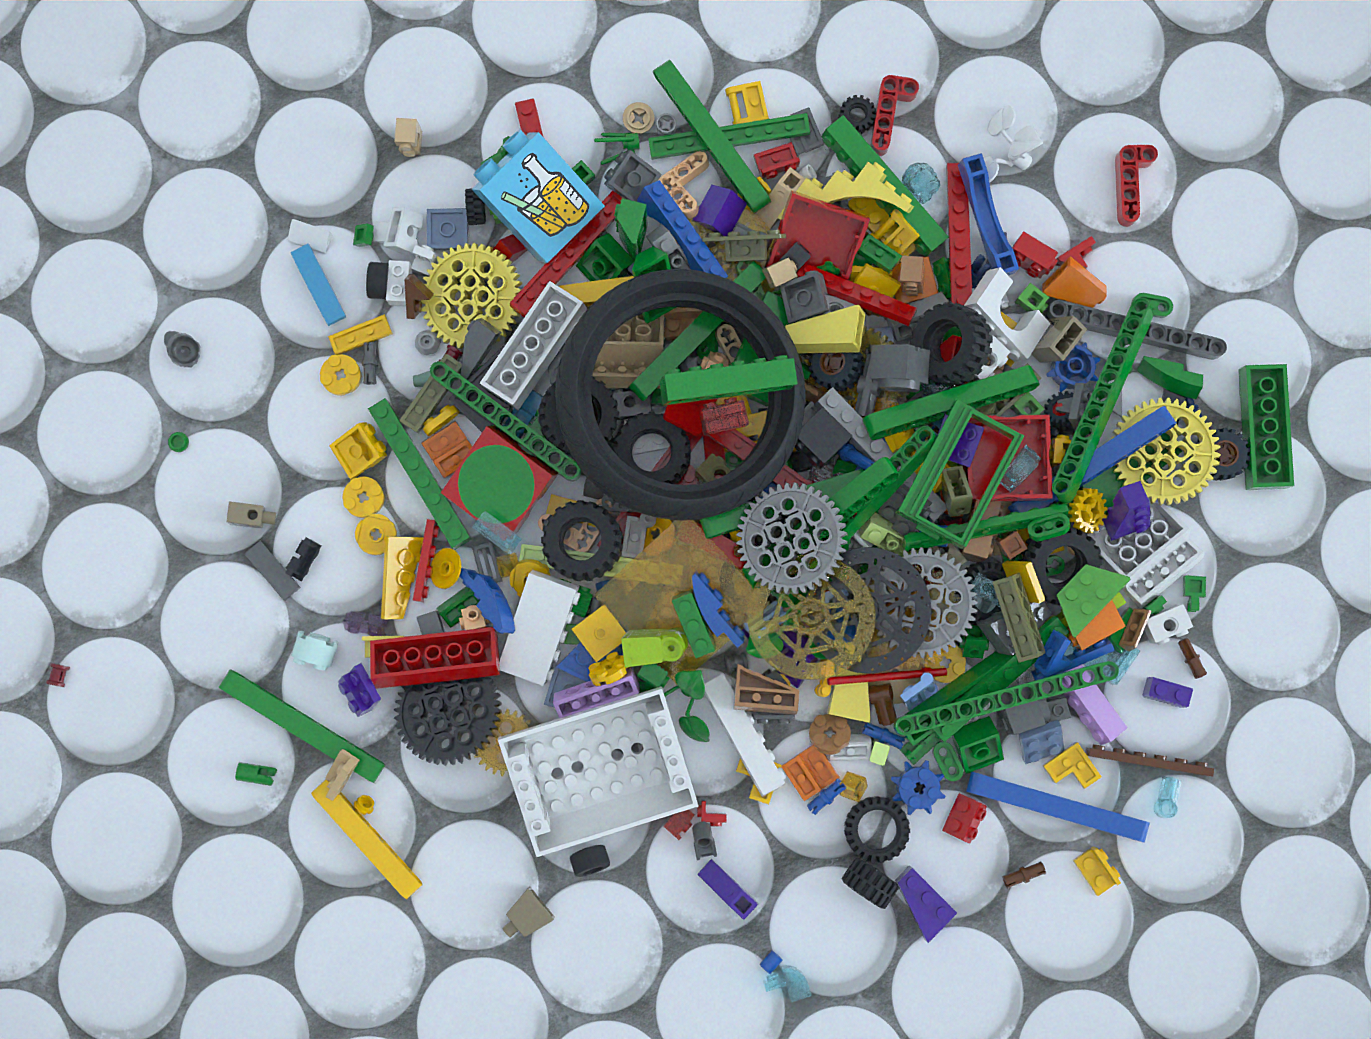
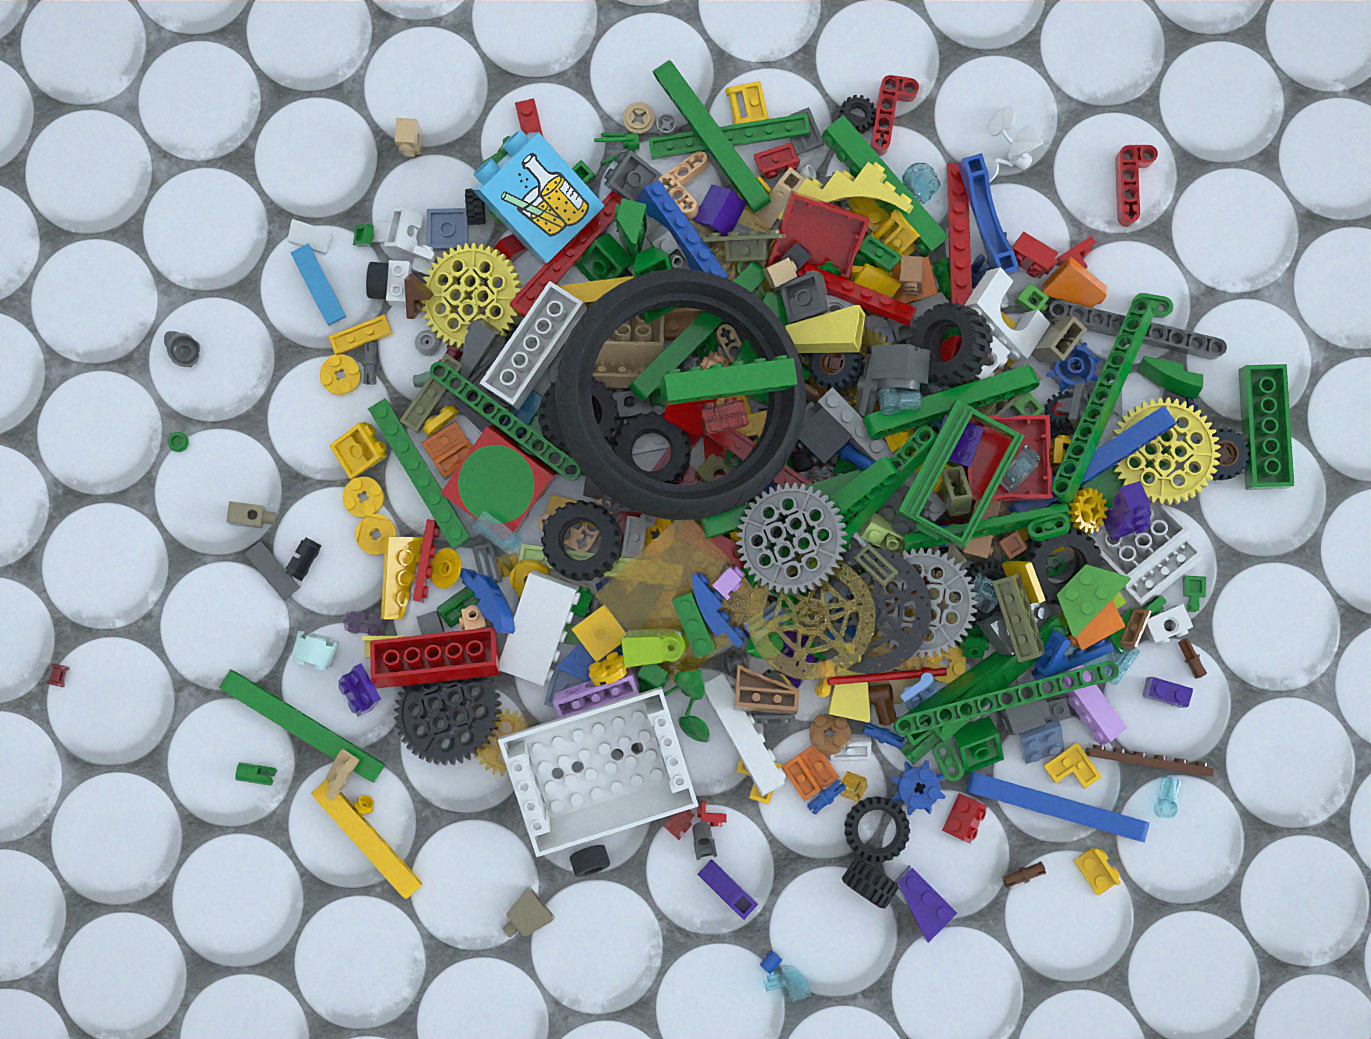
yellowish green slope [869,741,890,766] -> none
none -> lavender brick [712,565,745,600]
none -> olive tile [854,543,899,588]
none -> clear light blue piece [878,387,922,415]

